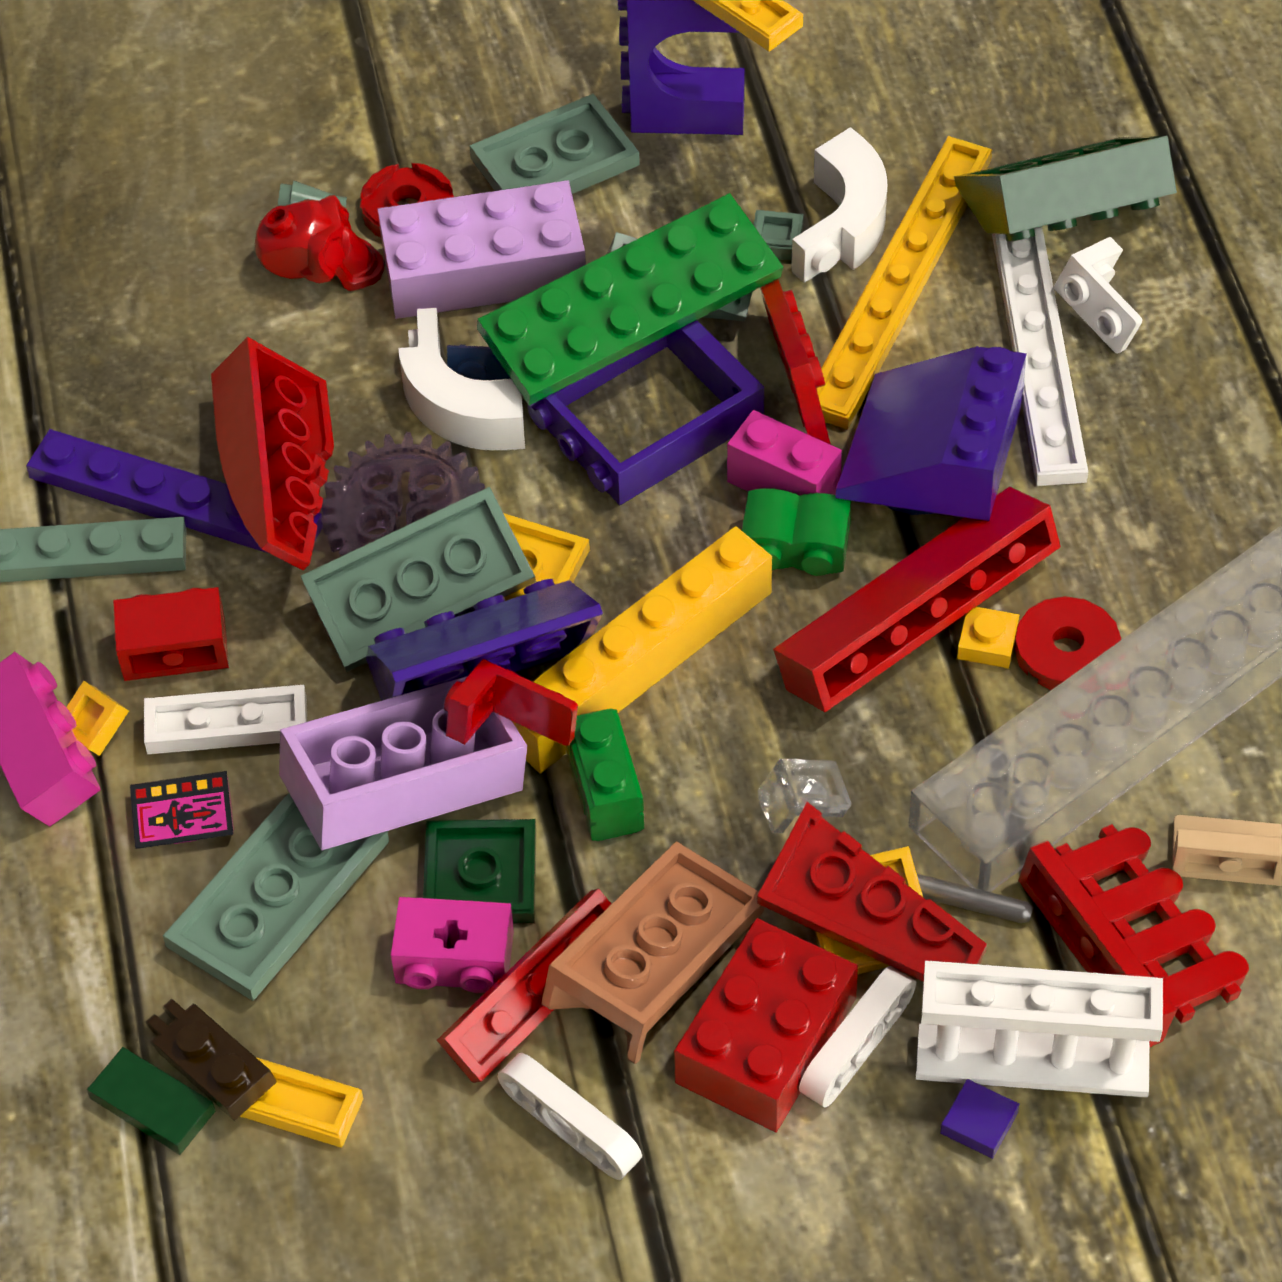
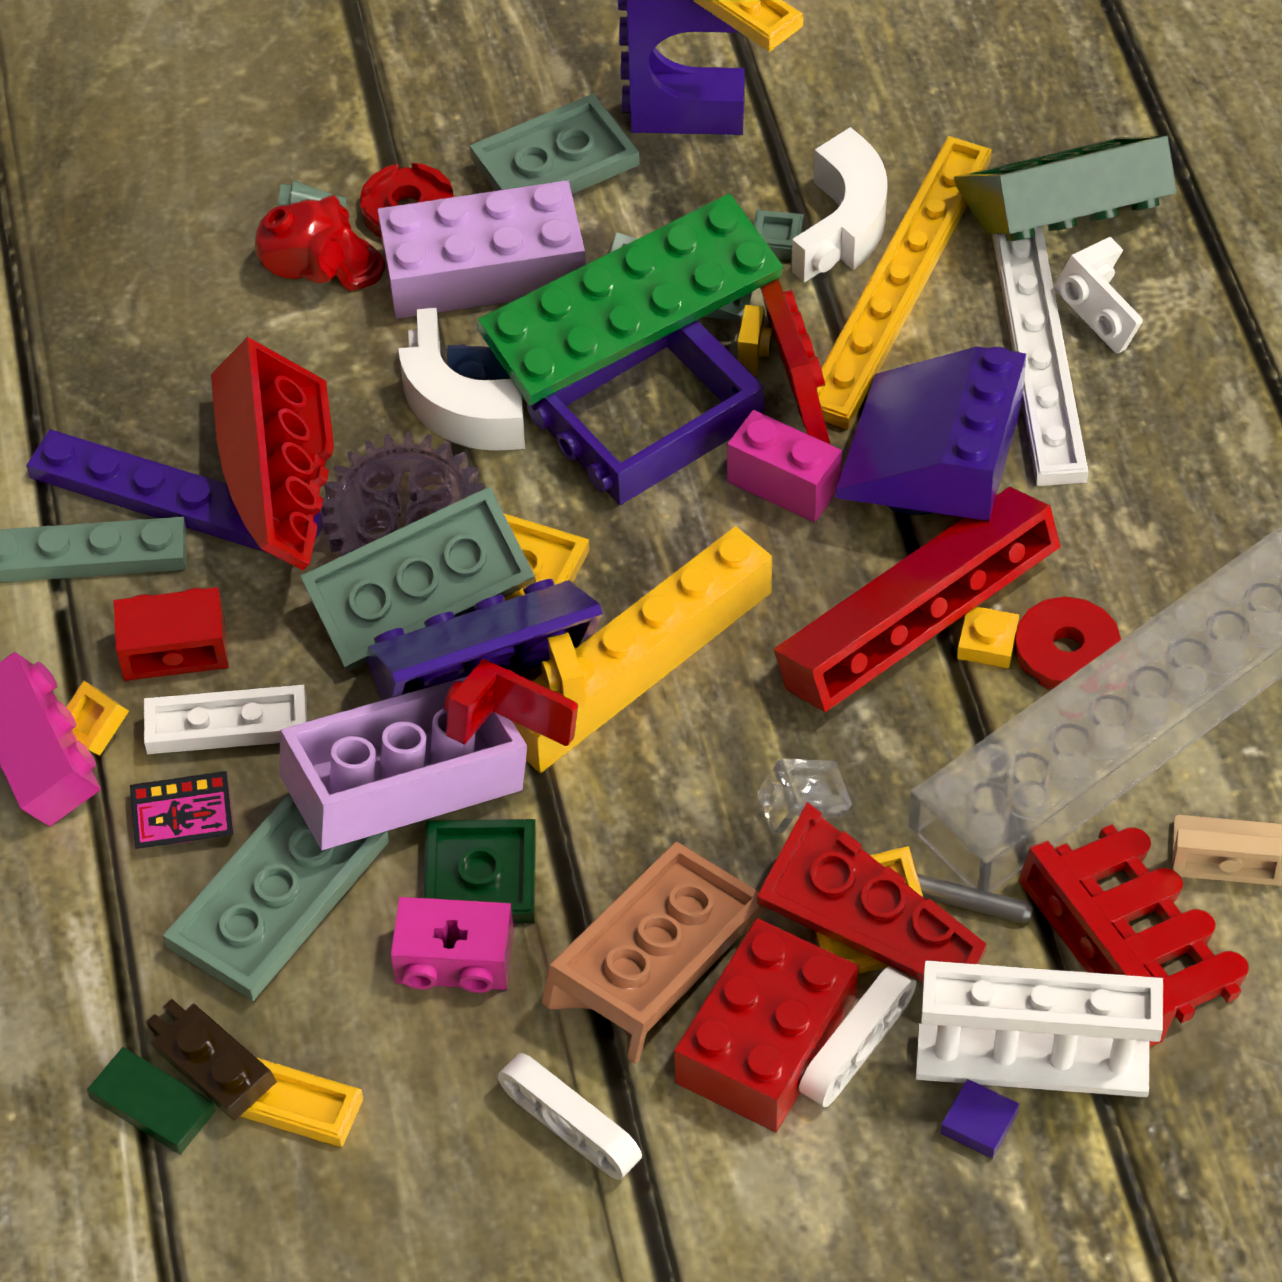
red plate [437,888,612,1083] -> none
green brick [566,708,644,841] -> none
green brick [742,489,851,576] -> none
none -> yellow plate [541,633,586,708]
none -> yellow plate [738,305,773,376]

